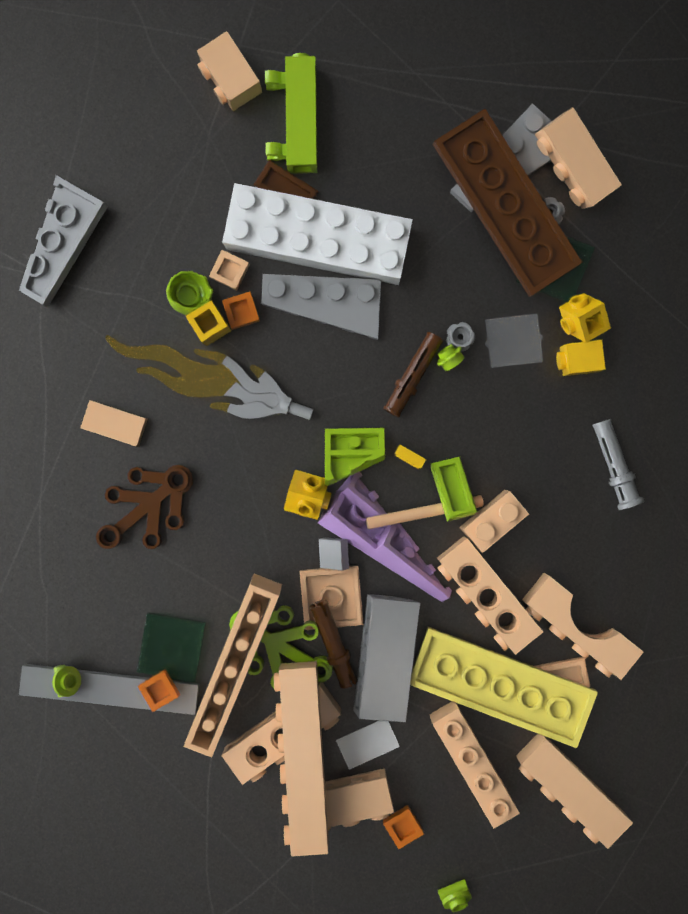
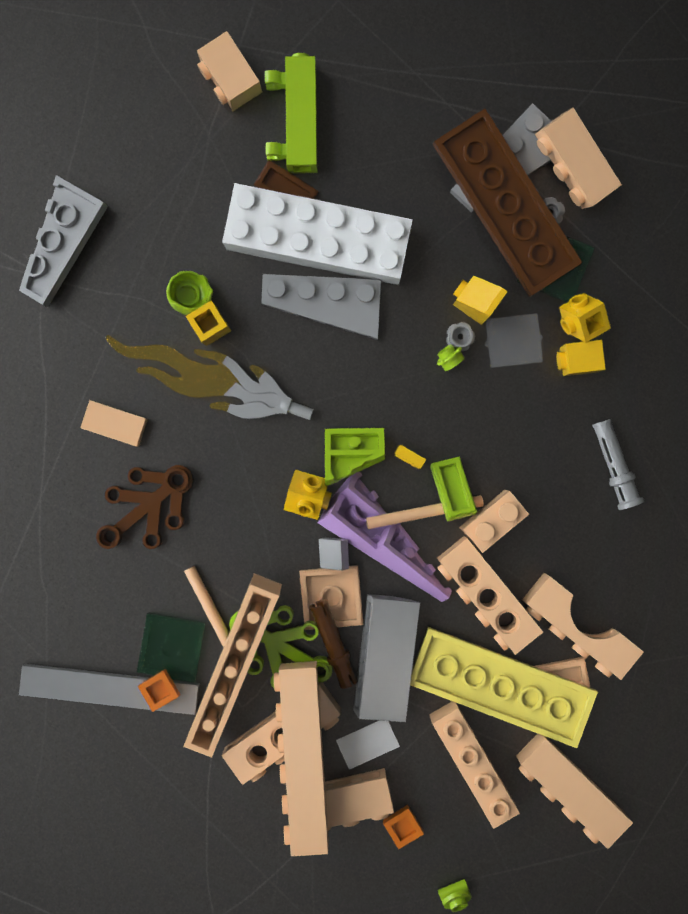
lime plate [52,665,81,697] -> none
light nougat plate [209,250,250,291] -> none
orange plate [222,291,260,330] -> none
reddish brown pin [383,332,444,418] -> none
none -> light nougat bar [184,566,229,648]
none -> yellow slope [453,276,508,325]

